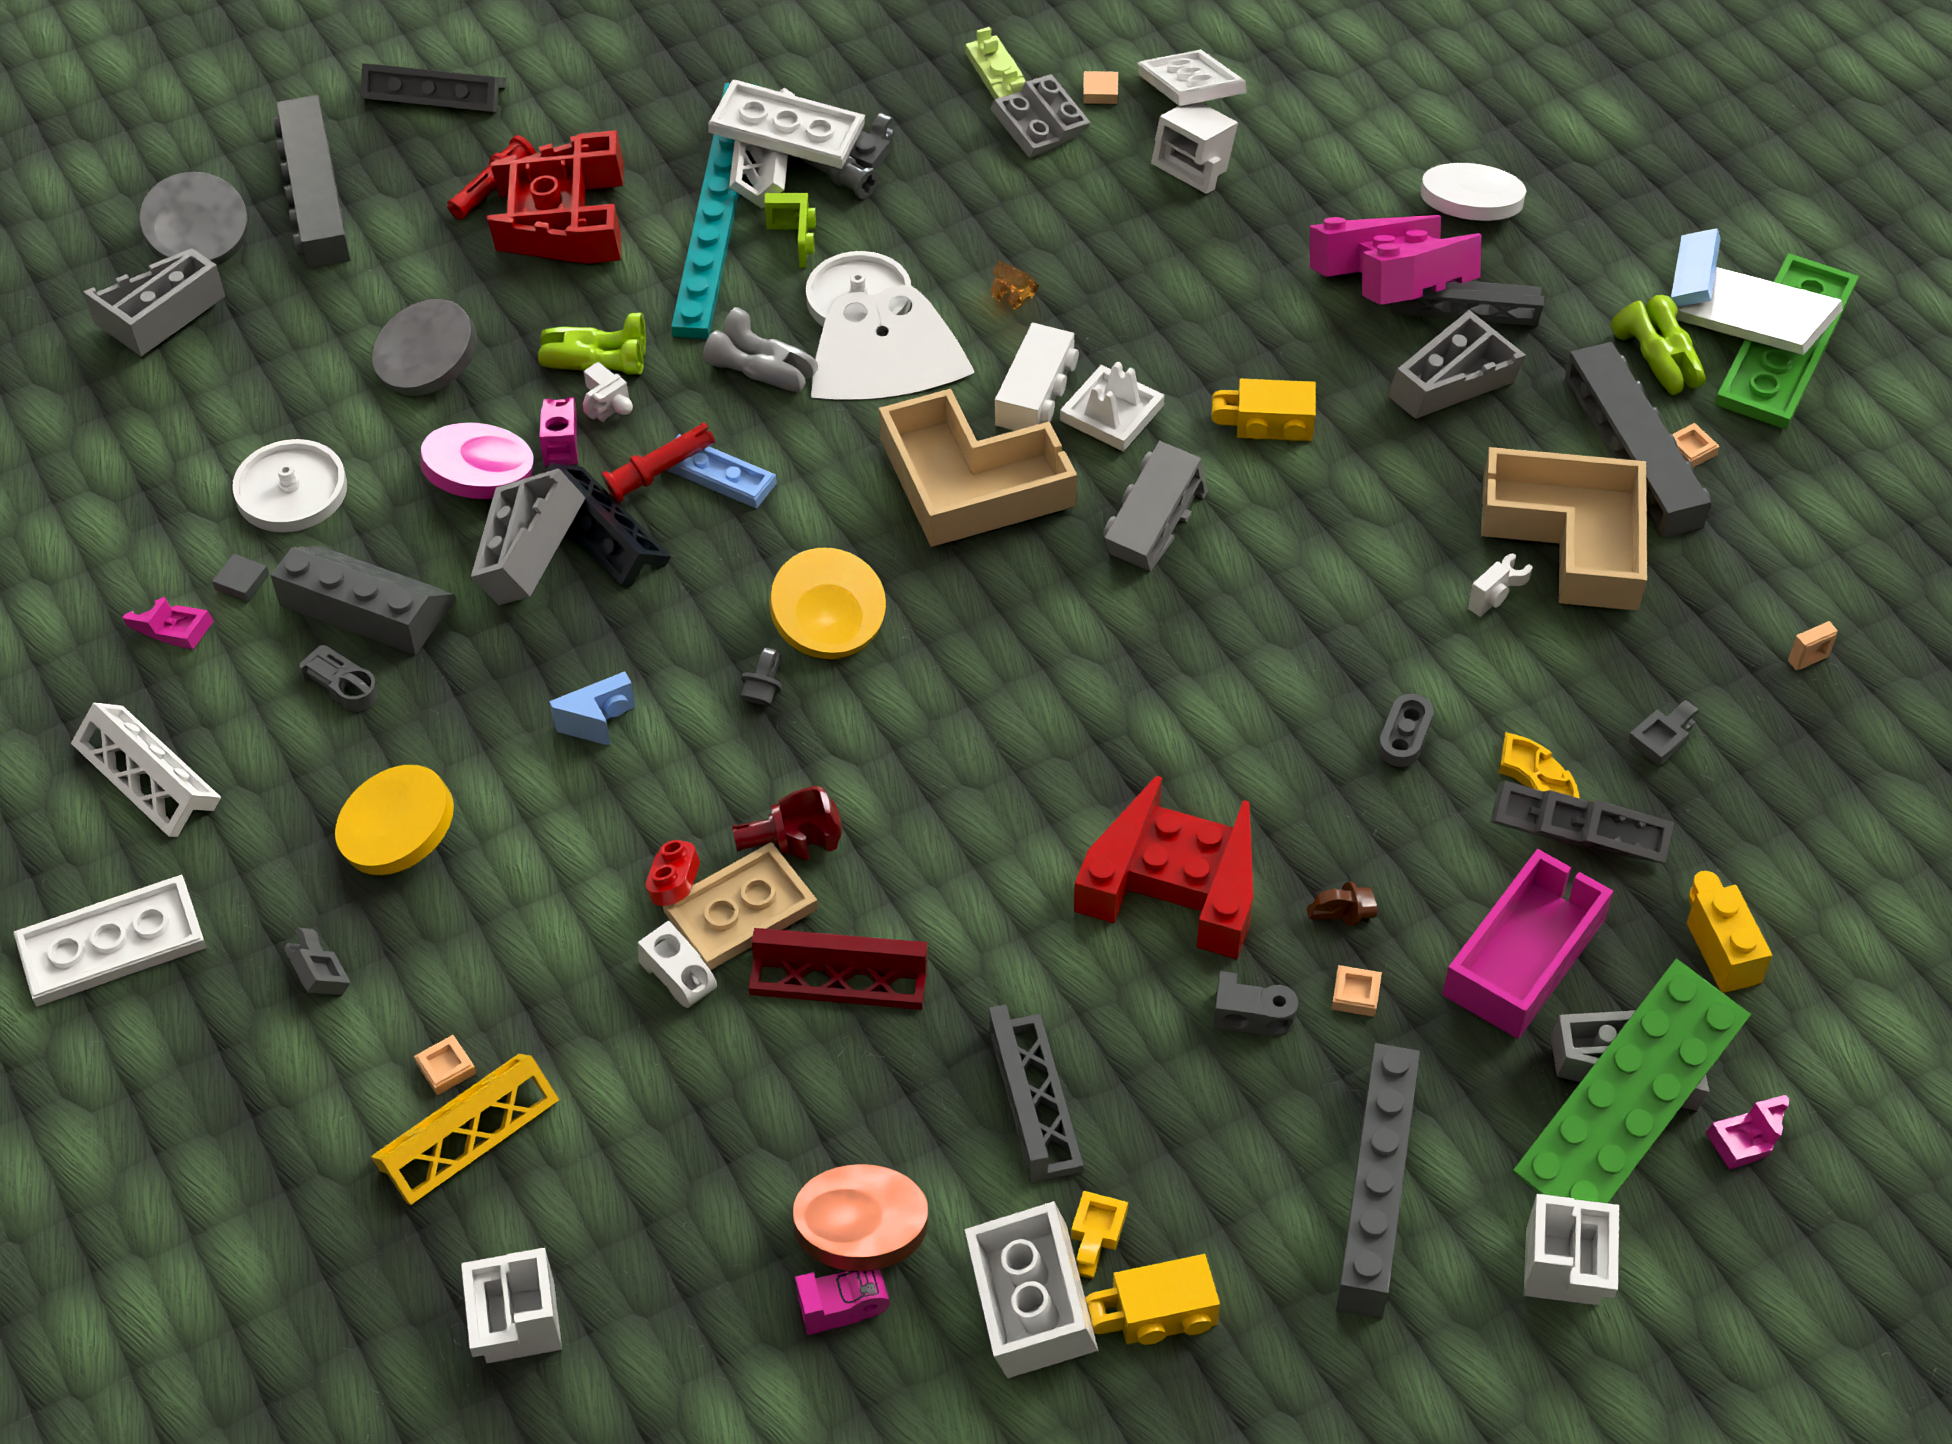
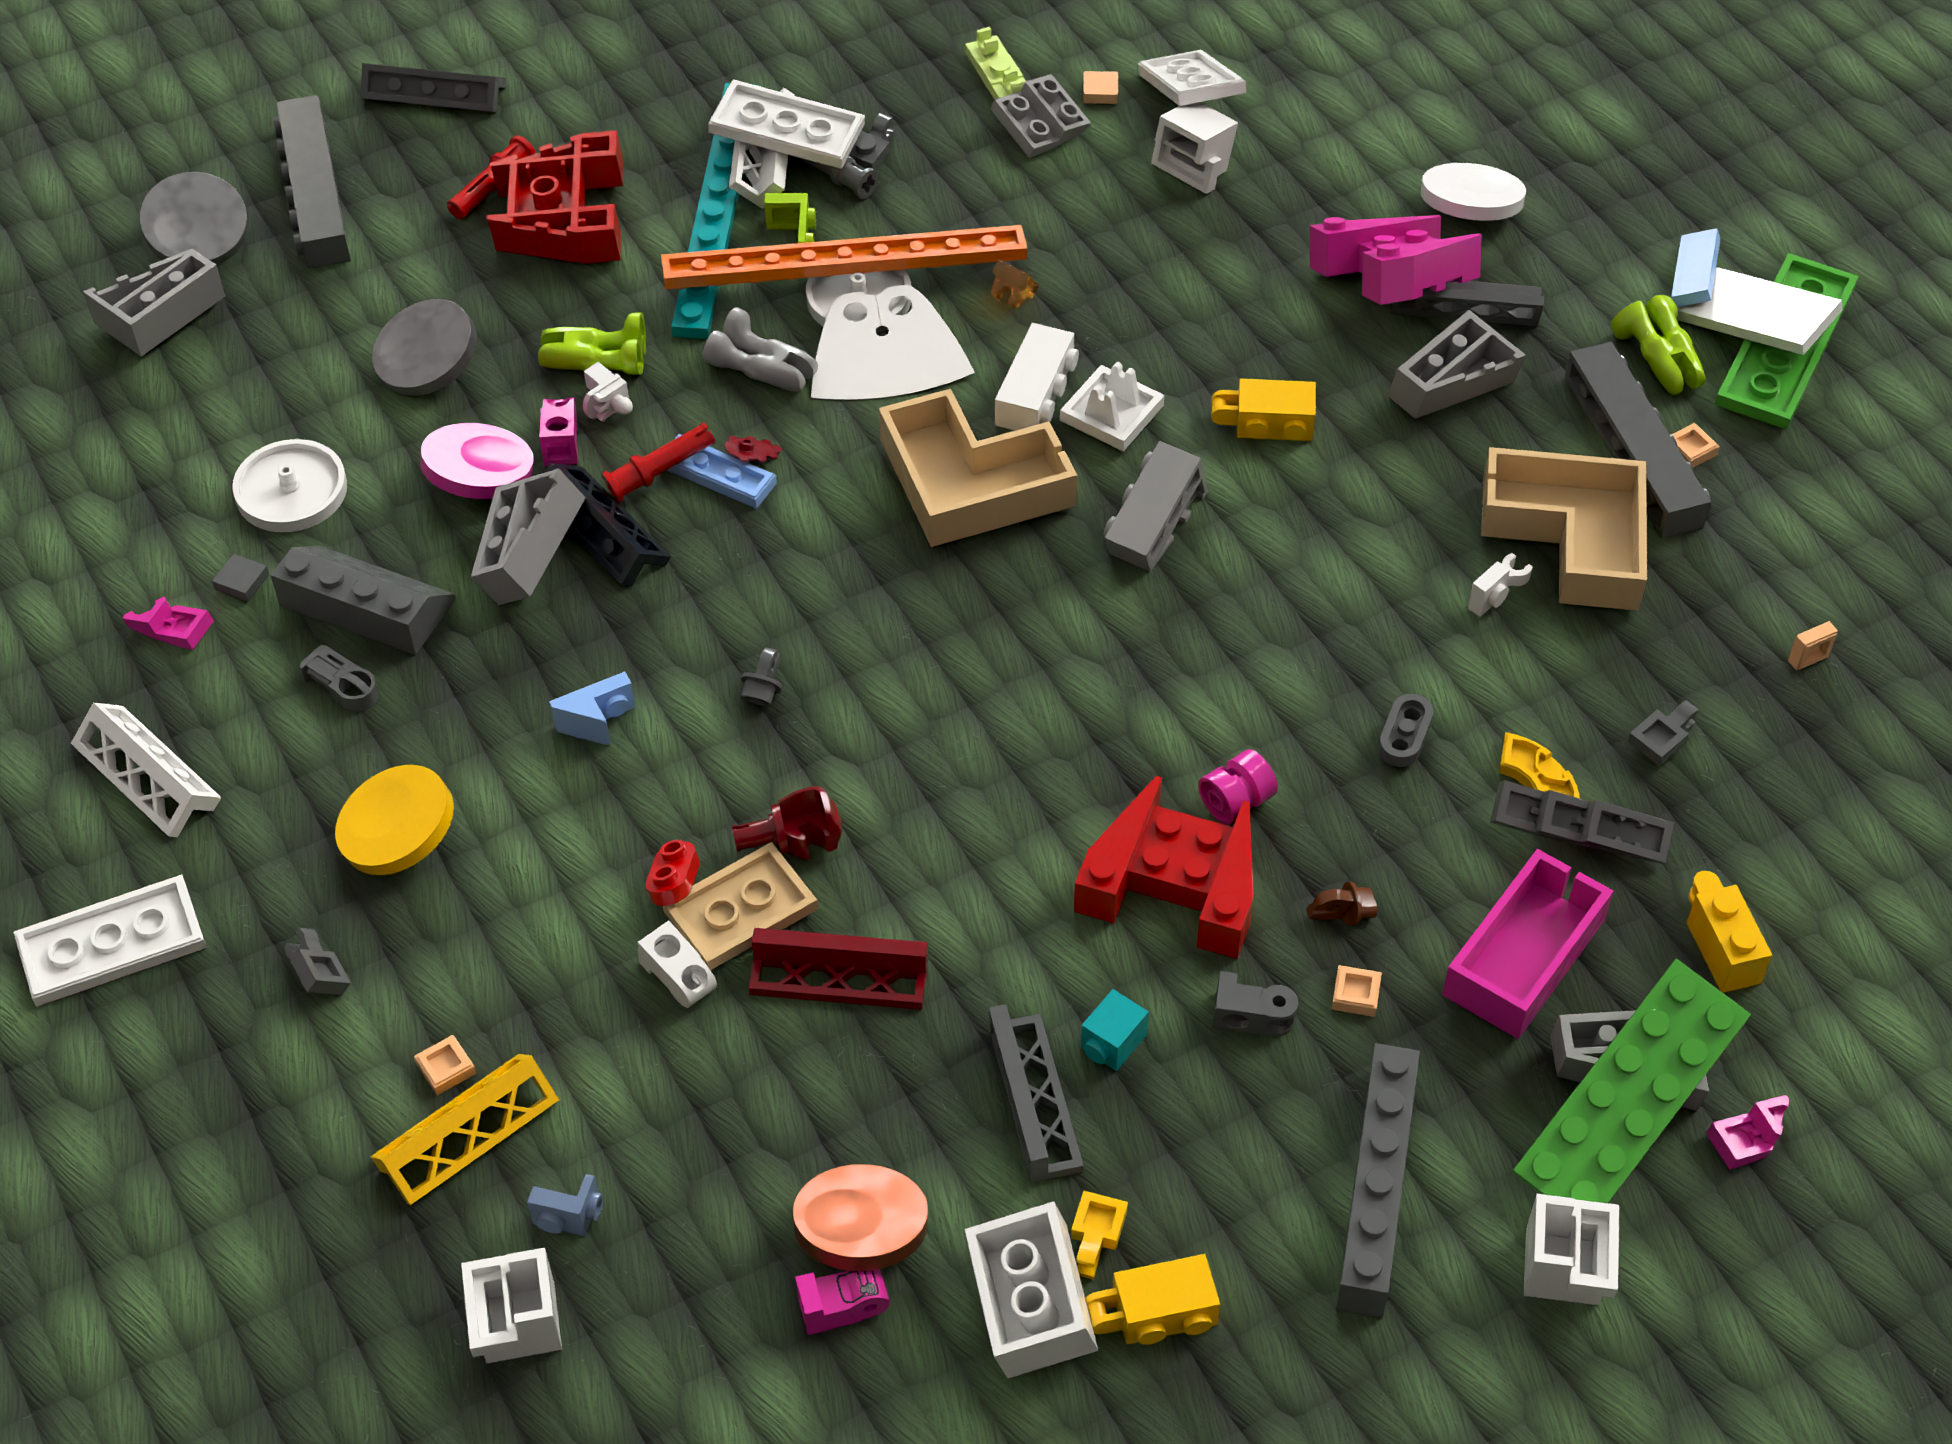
yellow piece [769,548,886,659] -> none
none -> sand blue bracket [527,1174,604,1236]
none -> orange plate [661,225,1027,290]
none -> dark red piece [725,436,782,464]
none -> teal brick [1081,989,1149,1071]
none -> dark pink wheel [1198,749,1278,825]

